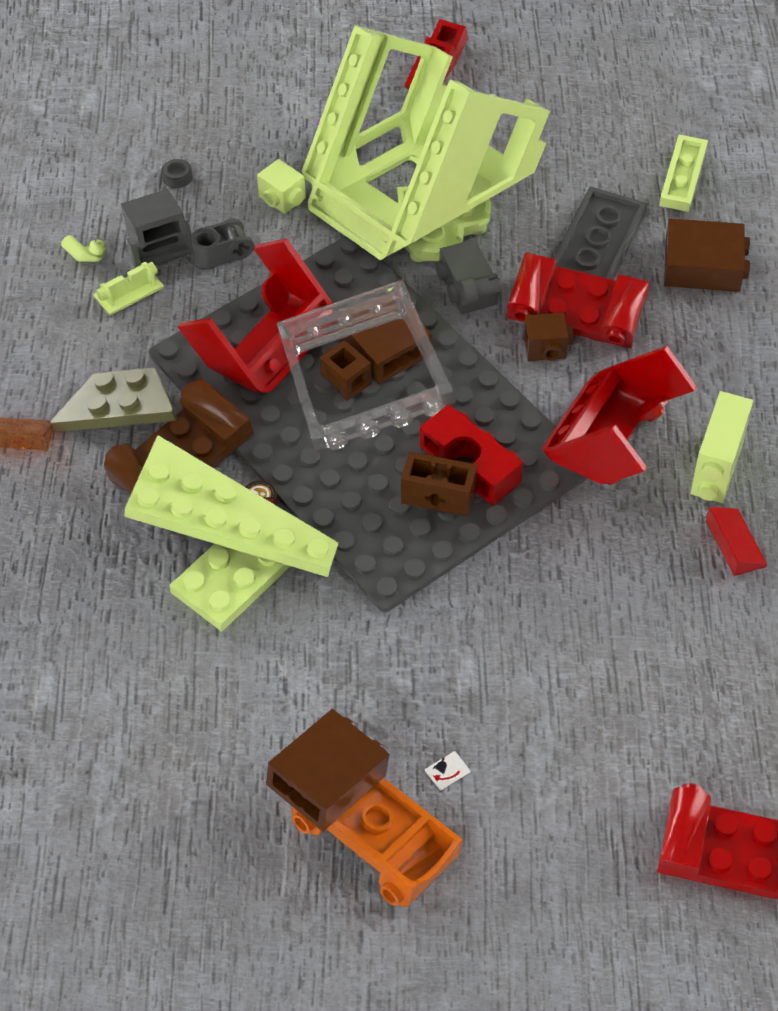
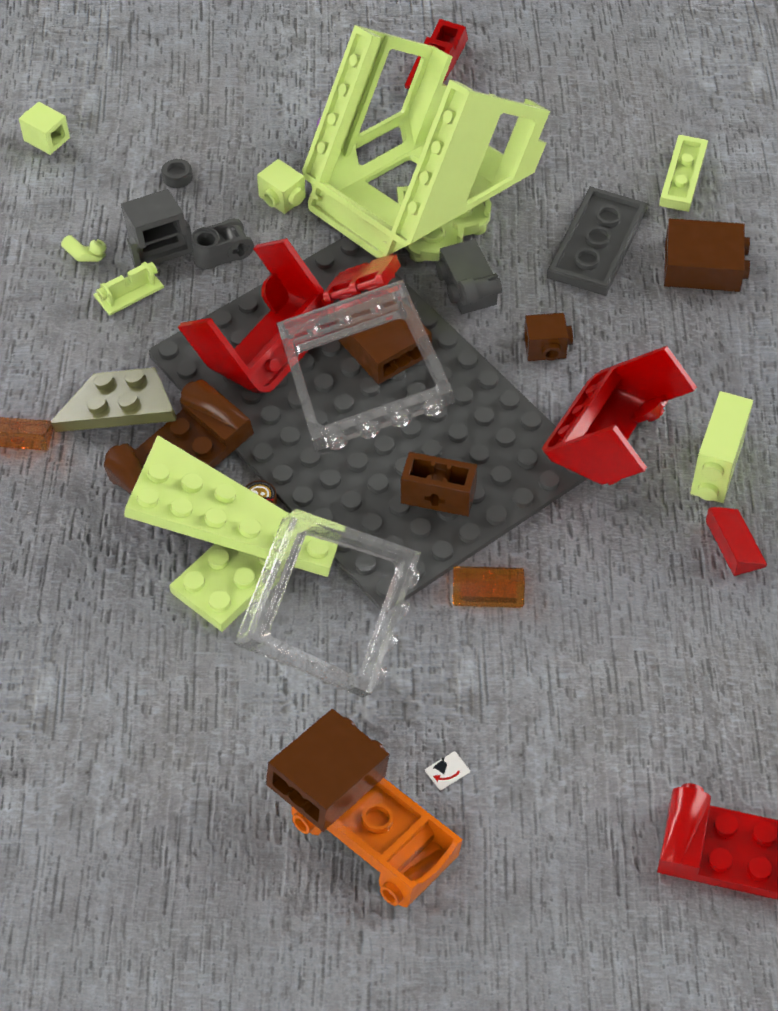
reddish brown brick [319,340,372,401] -> none
red arch [420,404,523,506] -> none
red piece [507,252,649,349] -> none
none -> yellowish green brick [19,102,70,155]
none -> clear windscreen [234,509,421,698]
none -> red plate [323,254,401,304]
none -> clear orange slope [453,566,525,608]

